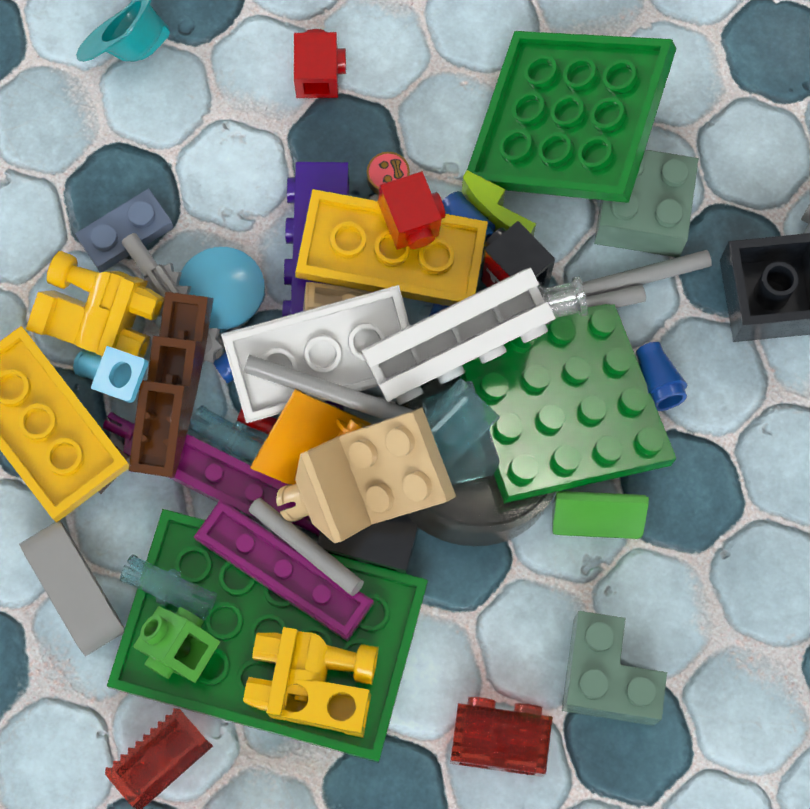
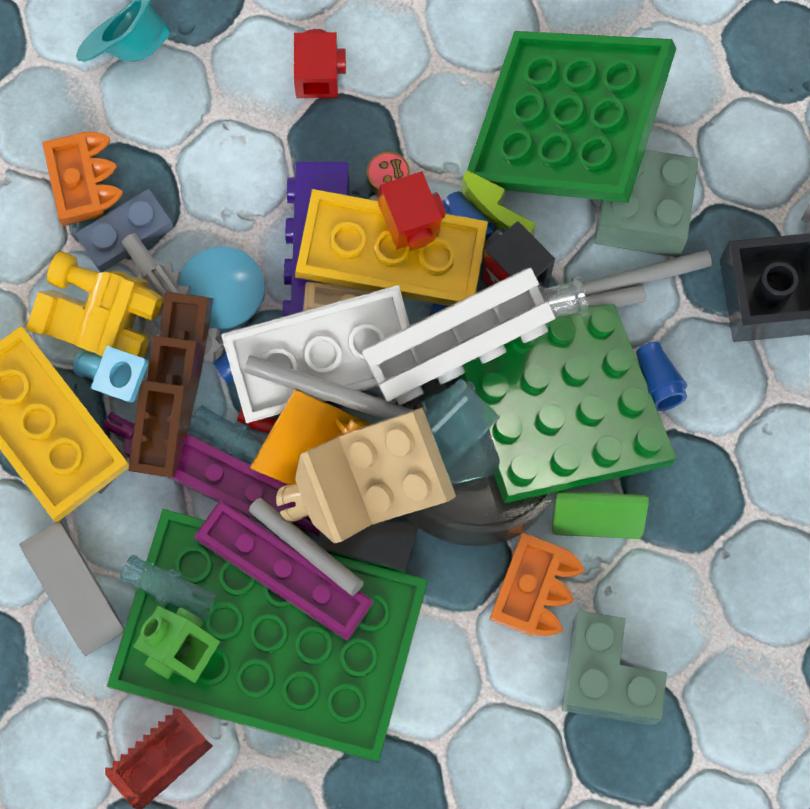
yellow hips [243,627,378,738] -> none
clear red brick [450,697,553,777] -> none
none -> orange plate [42,132,123,226]
none -> orange plate [489,532,584,637]

